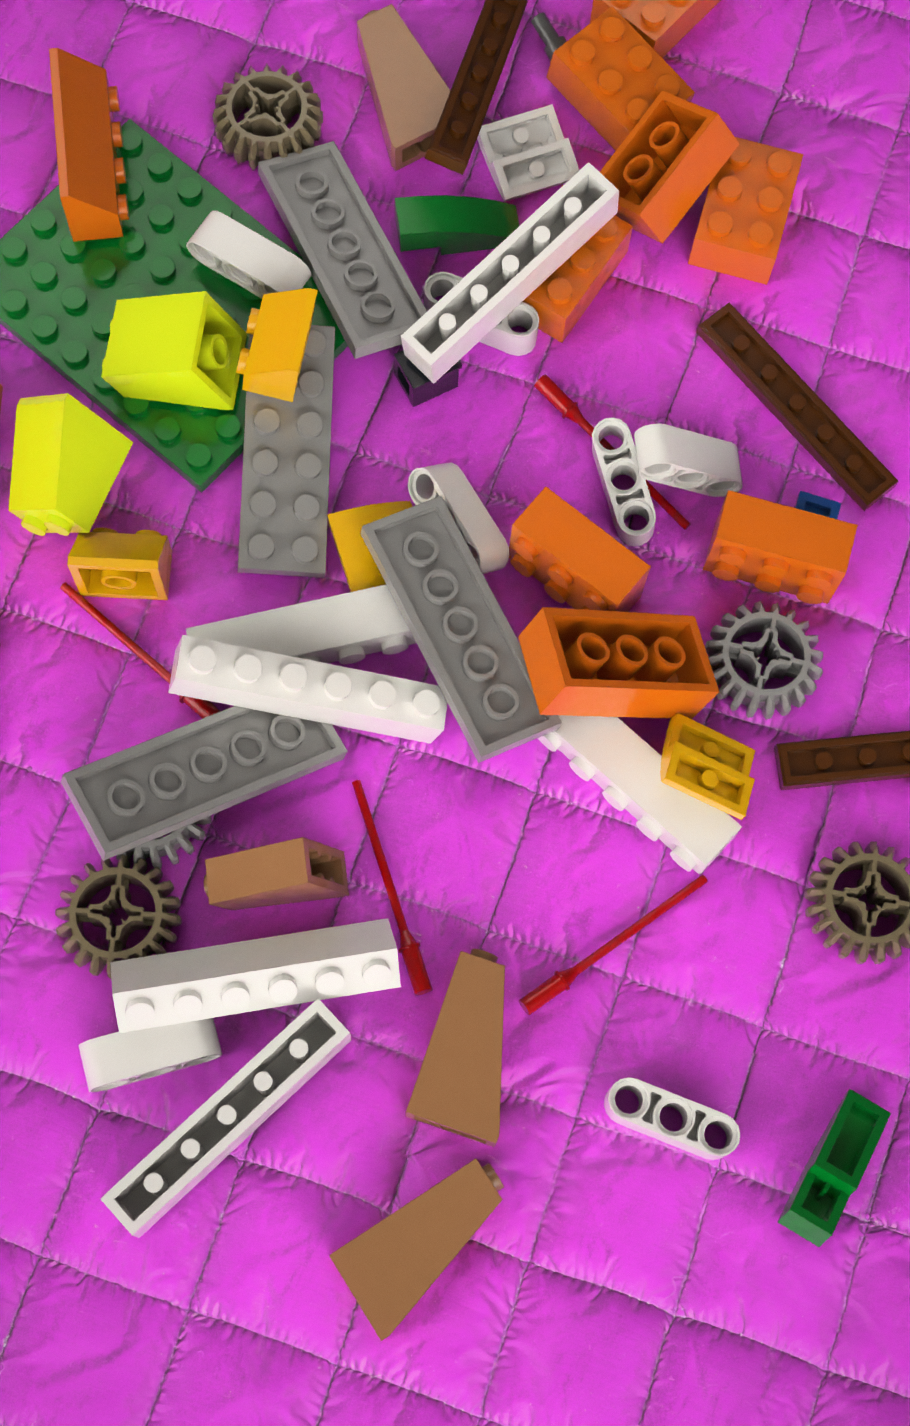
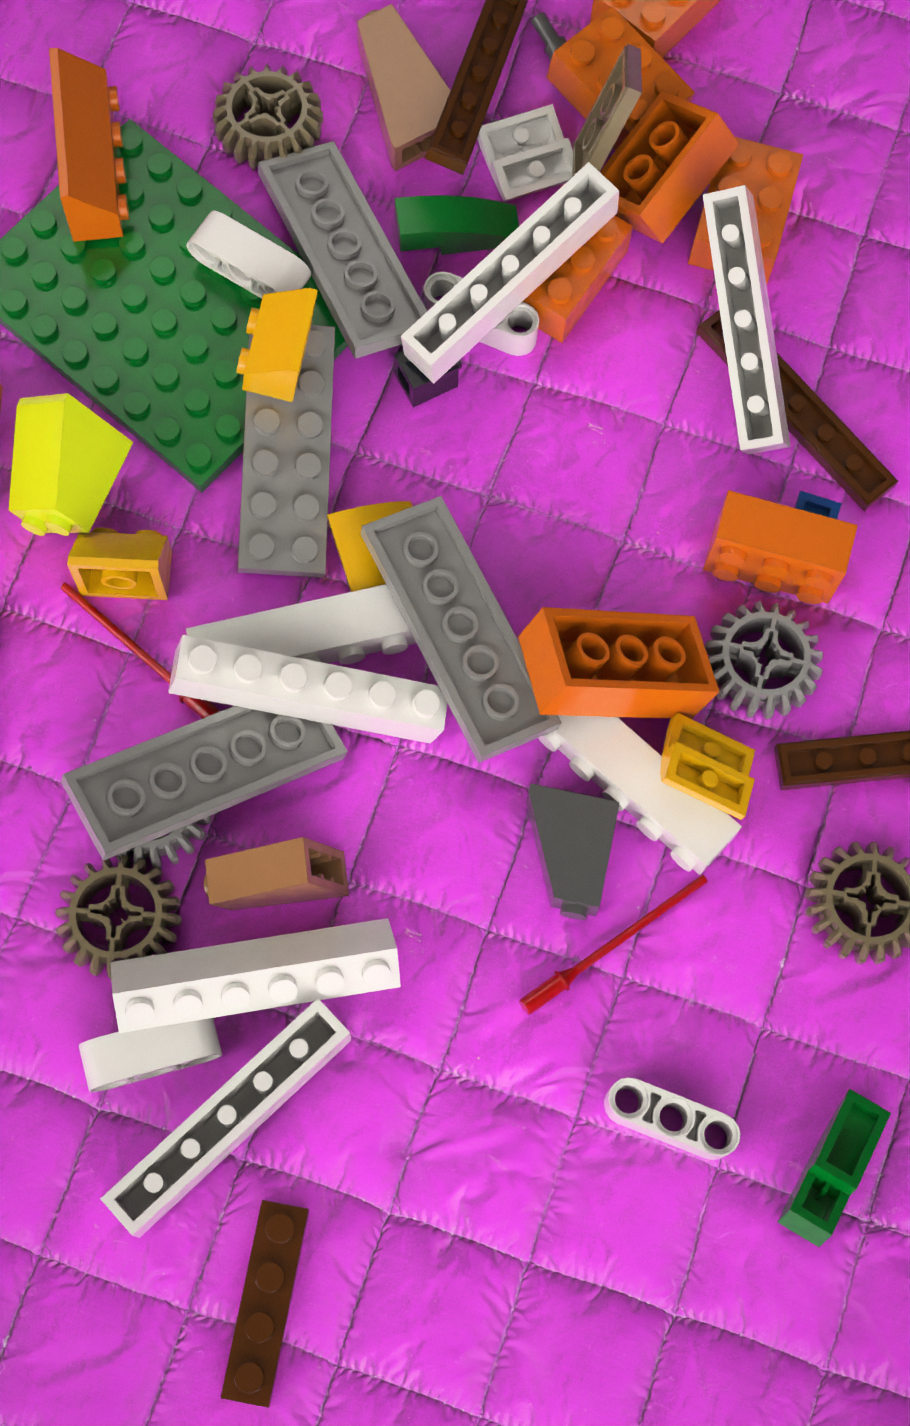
neon yellow slope [101,291,247,410] -> none
medium nougat slope [329,1159,504,1341] -> none
red piece [352,780,433,996] -> none
medium nougat slope [406,949,505,1147] -> none
white beam [408,462,509,574] -> none
orange brick [509,487,651,612] -> none
red piece [534,374,691,530] -> none
white beam [592,417,656,546] -> none
white beam [634,423,743,497] -> none
none -> reddish brown plate [221,1200,309,1408]
none -> dark grey slope [526,783,620,920]
none -> dark tan tile [572,44,642,177]
none -> brick [703,185,791,455]

